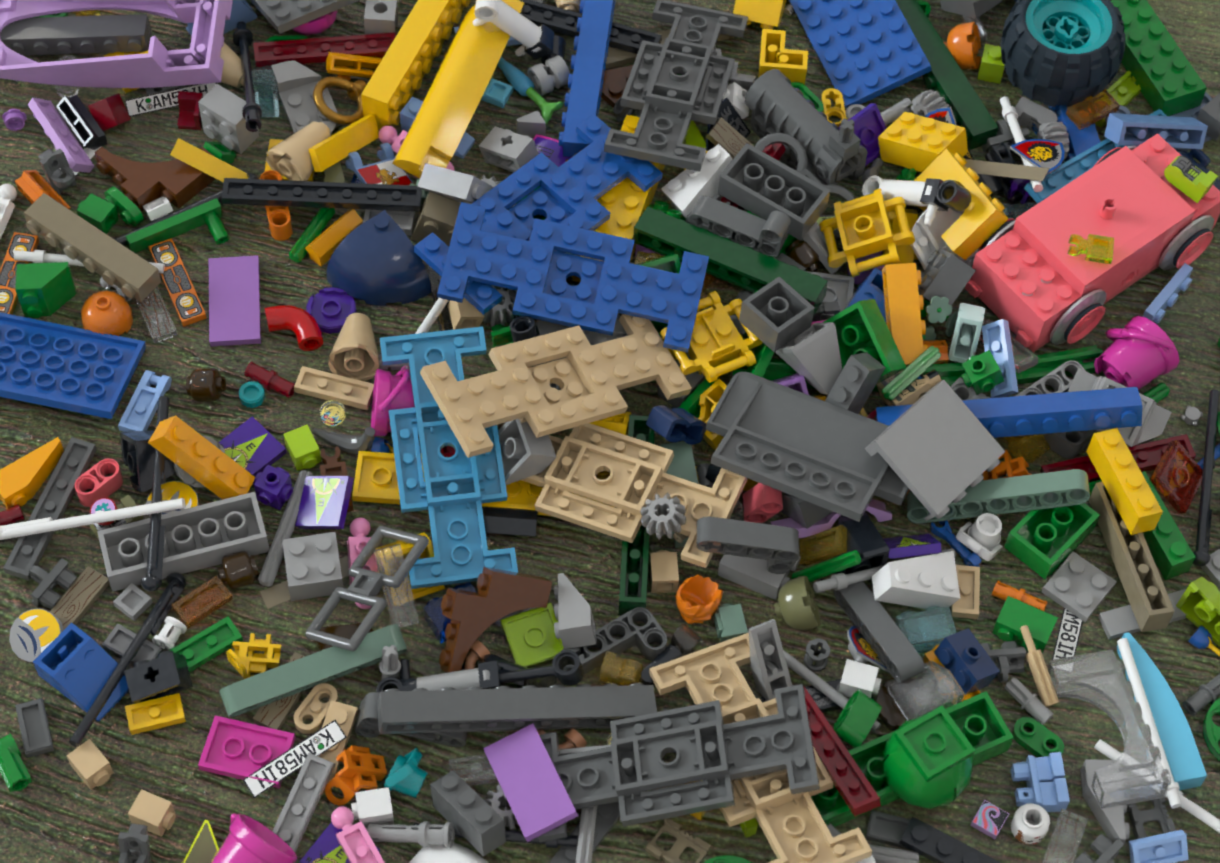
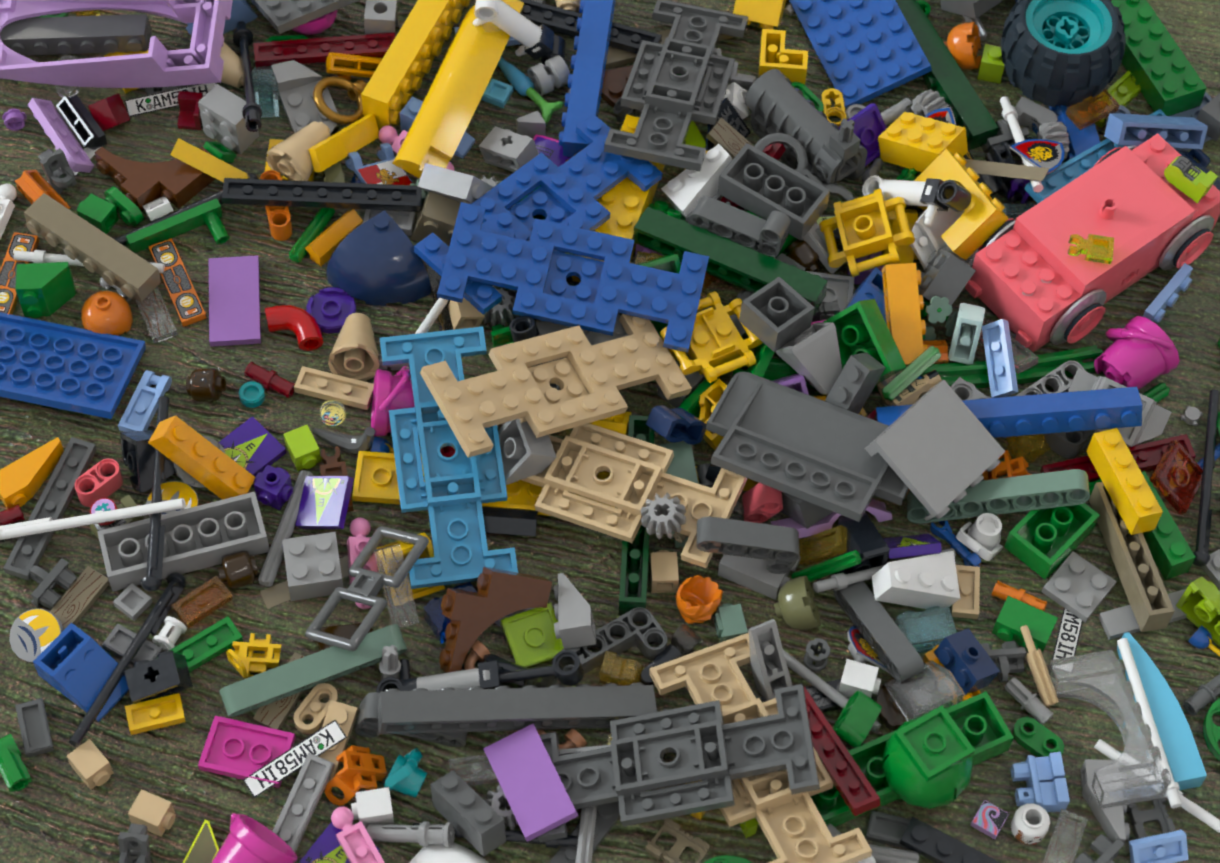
green brick [961,350,1004,395] -> none

